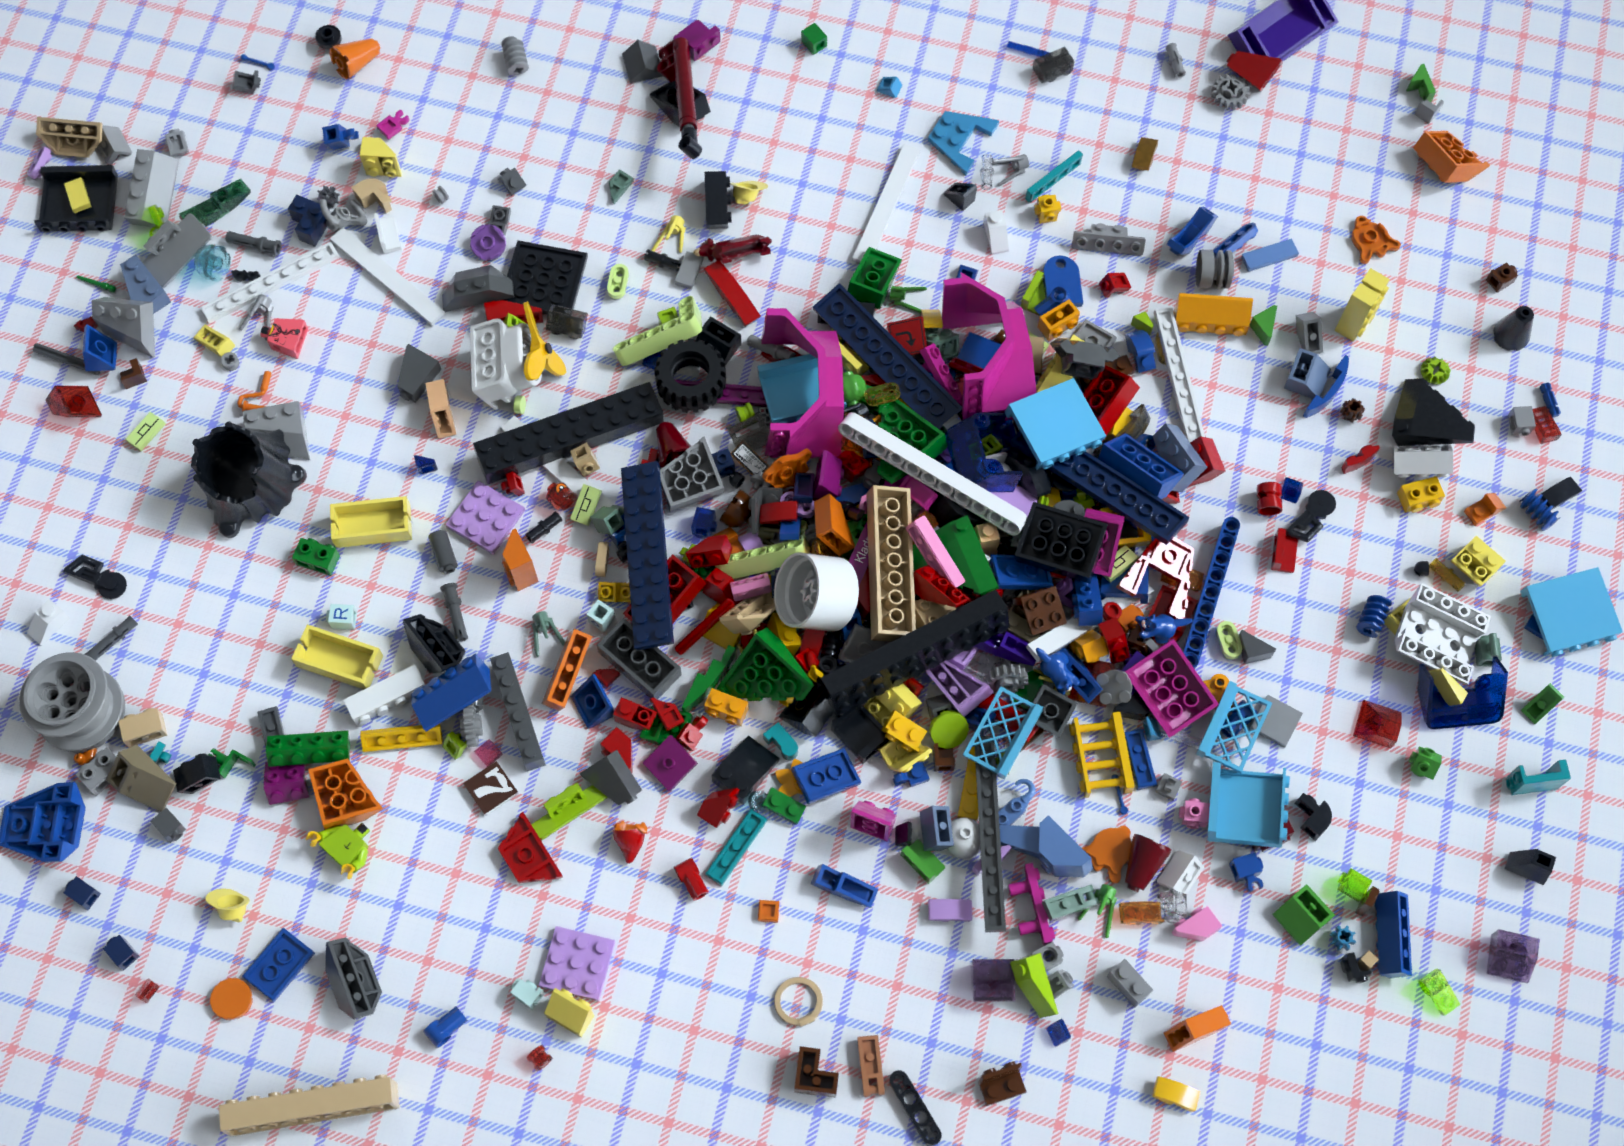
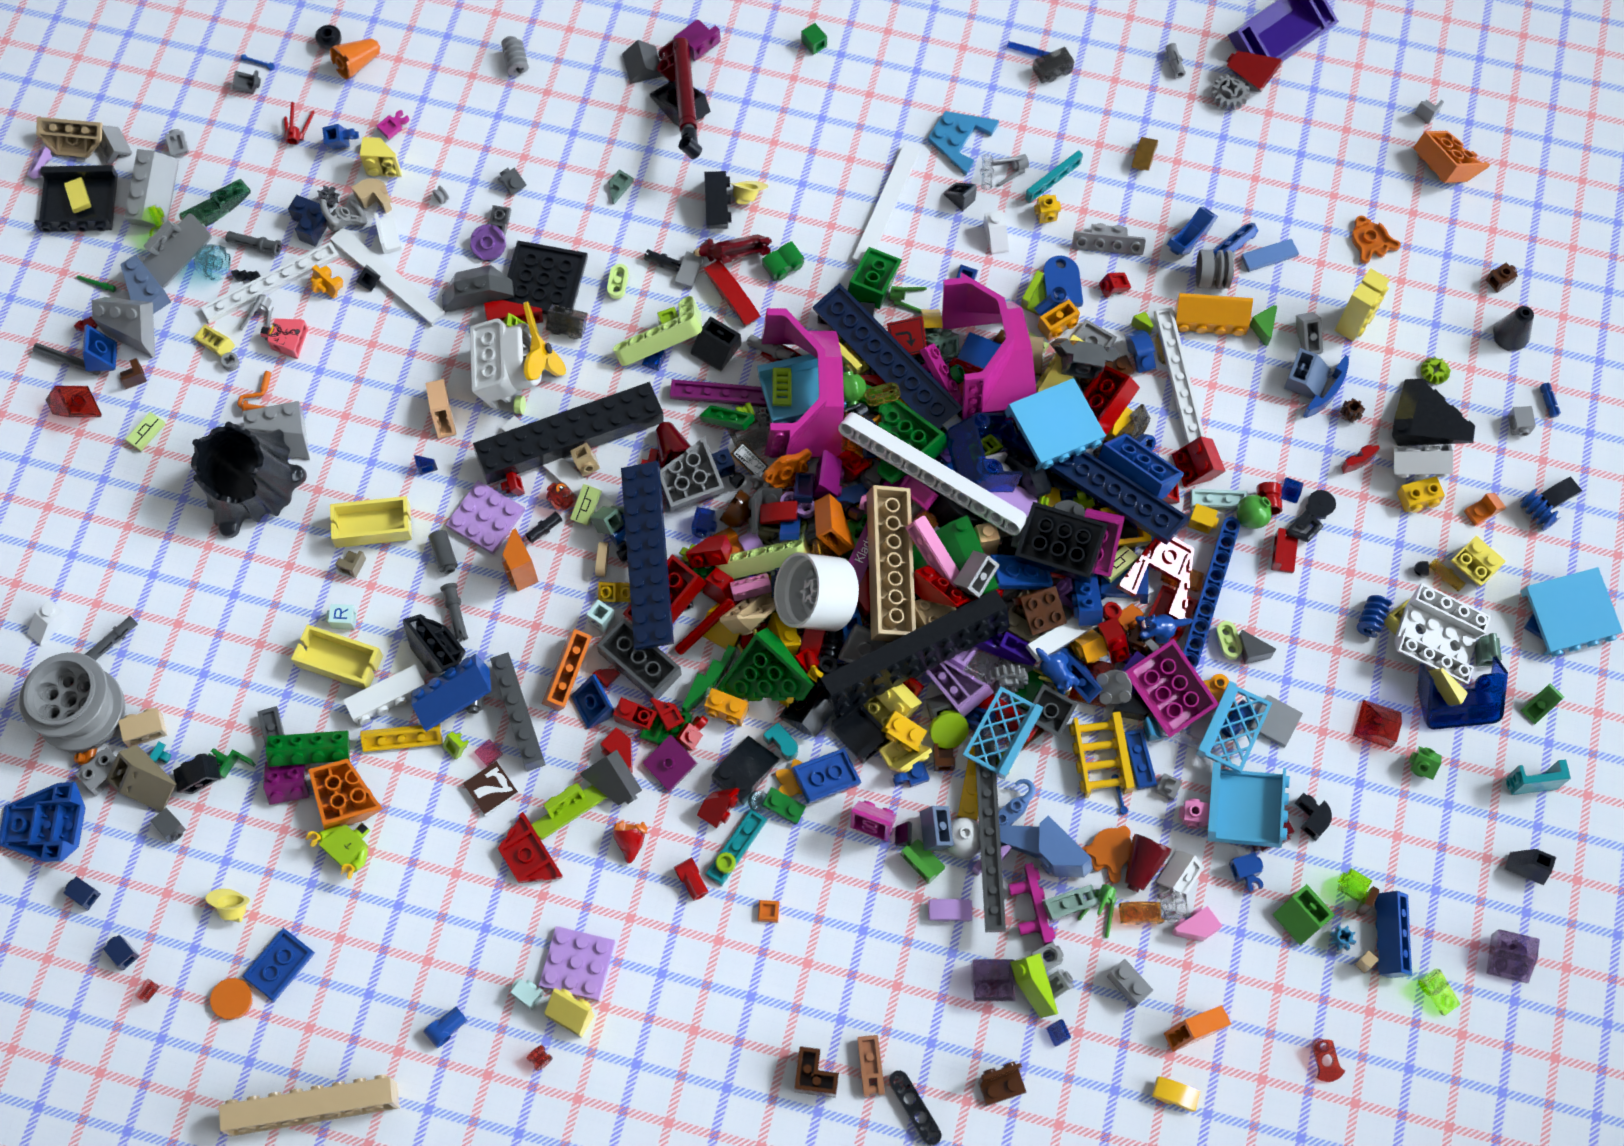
black piece [62,554,127,599] -> none
green brick [292,538,340,576] -> none
dark grey wedge [325,937,382,1020] -> none
dark grey slope [398,344,441,403] -> none
light grey gear [459,704,483,747] -> none
sand green plant [531,611,565,657] -> none
light yellow plant [651,215,686,253] -> none
black tyre [654,339,726,413] -> none
tan piece [774,977,823,1027] -> none
blue slope [811,864,879,908] -> none
dark azure slope [877,76,902,98] -> none
sand blue wedge [1153,423,1207,492] -> none
black bracket [1341,952,1373,984] -> none
bright green slope [1406,64,1436,102] -> none
clear red slope [1533,406,1562,444] -> none
none -> red plant [284,102,315,145]
none -> light orange hips [310,265,343,299]
none -> dark tan panel [335,551,366,578]
none -> black slope [356,264,381,292]
none -> green plate [700,405,755,431]
none -> lime tile [716,852,736,874]
none -> green brick [762,241,804,281]
none -> lime slope [772,367,792,407]
none -> green tile [950,364,966,384]
none -> light grey brick [953,550,1000,598]
none -> yellow brick [1187,503,1219,534]
none -> light aqua tile [1190,489,1248,510]
none -> bright green plant [1237,494,1271,529]
none -> clear red piece [1312,1038,1346,1082]

